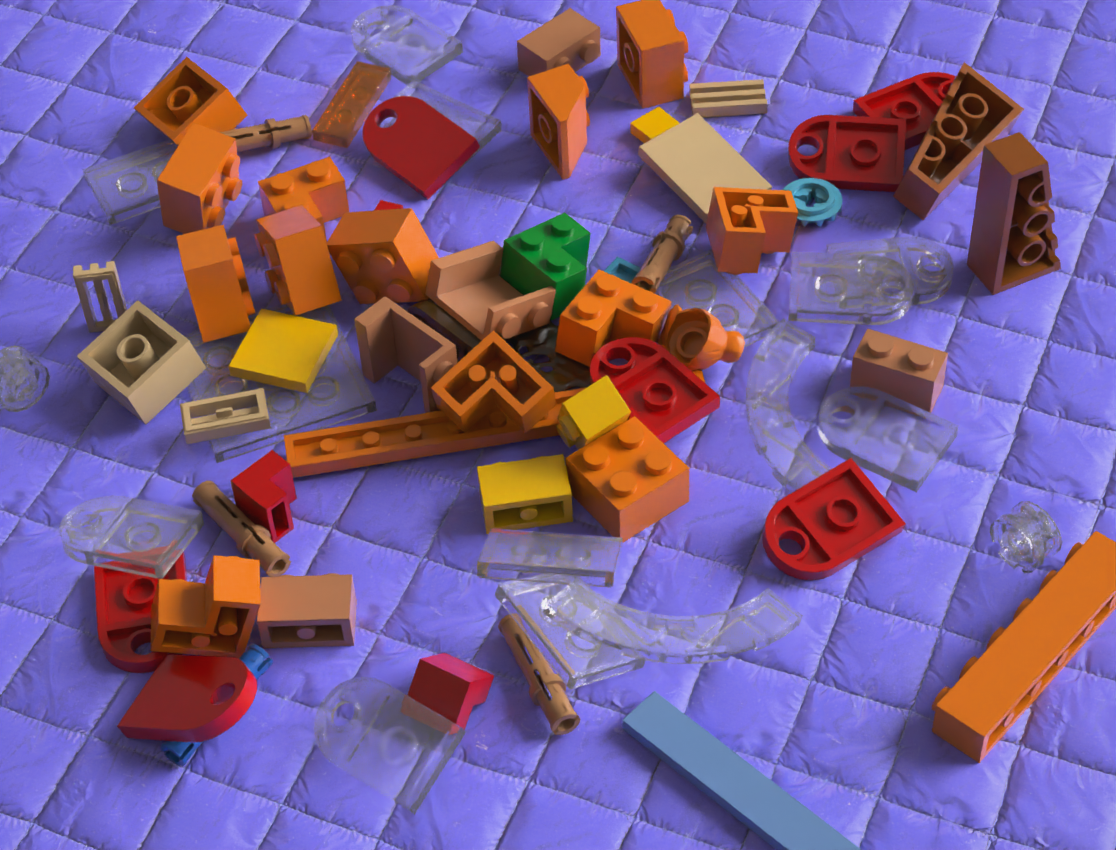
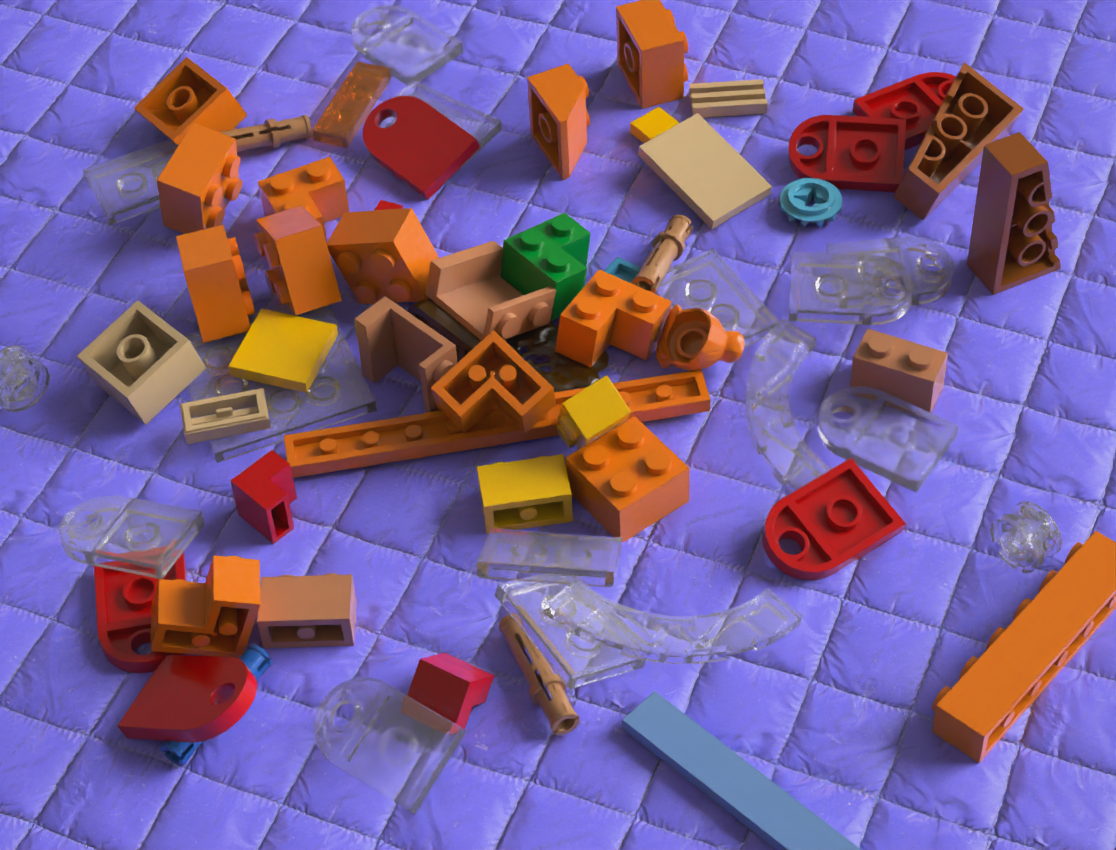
tan tile [73,261,127,333] -> none
medium nougat pin [192,481,291,577] -> none
nougat brick [517,8,601,76] -> none
red tile [590,337,720,443] -> none
orange brick [706,187,798,275] -> none

